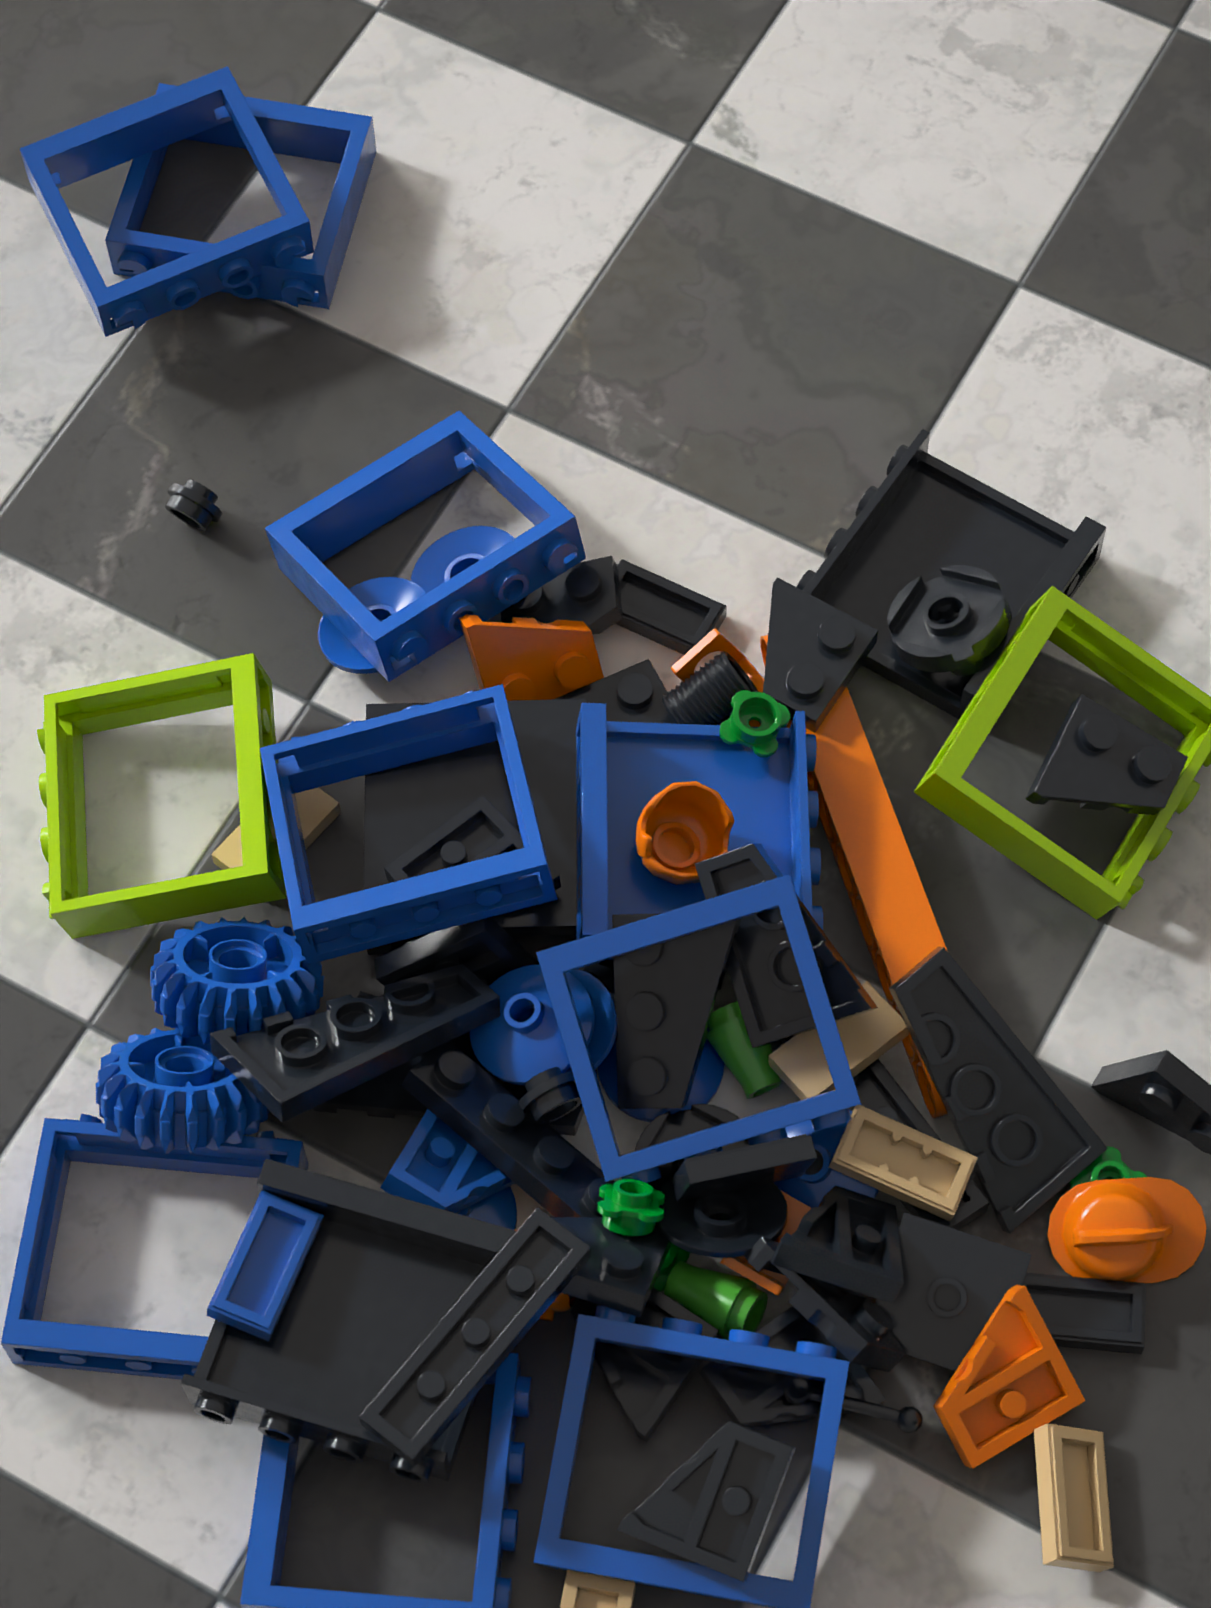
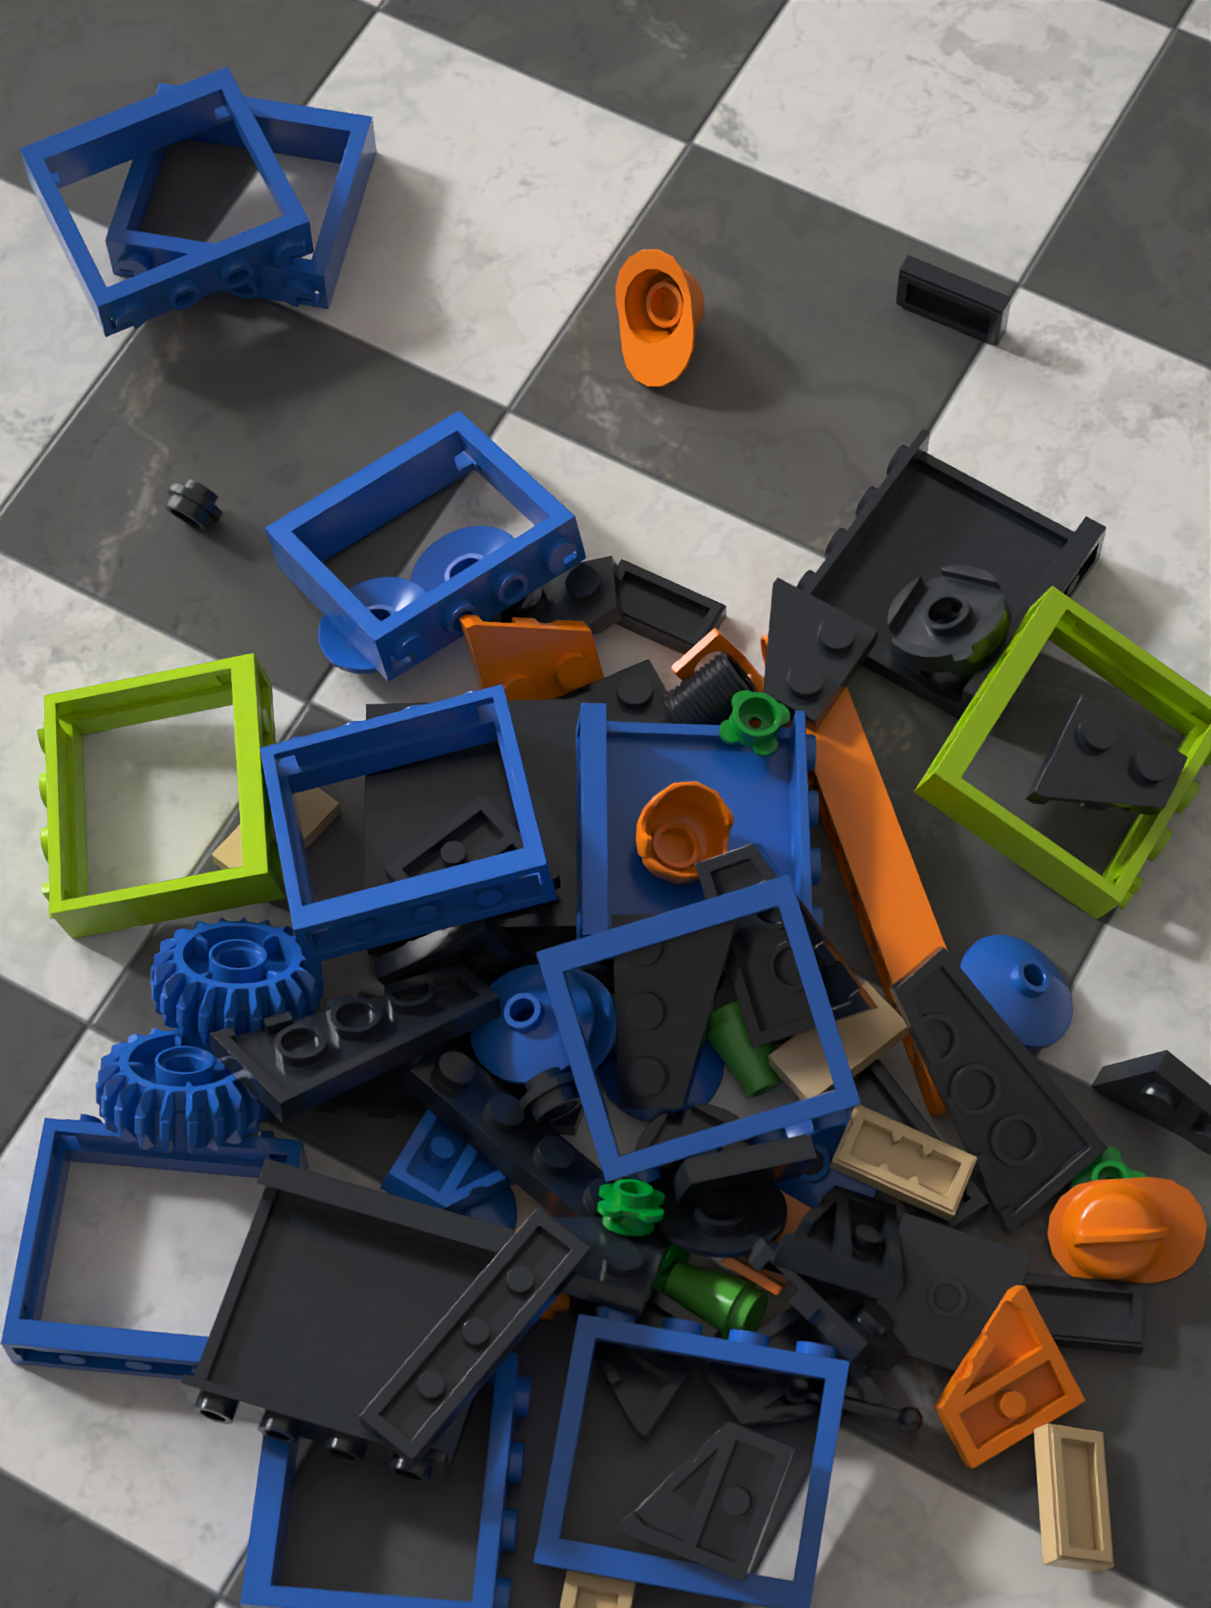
blue tile [206,1190,324,1341] -> none
none -> orange piece [615,249,705,387]
none -> black tile [896,255,1012,345]
none -> blue dish [960,935,1073,1050]

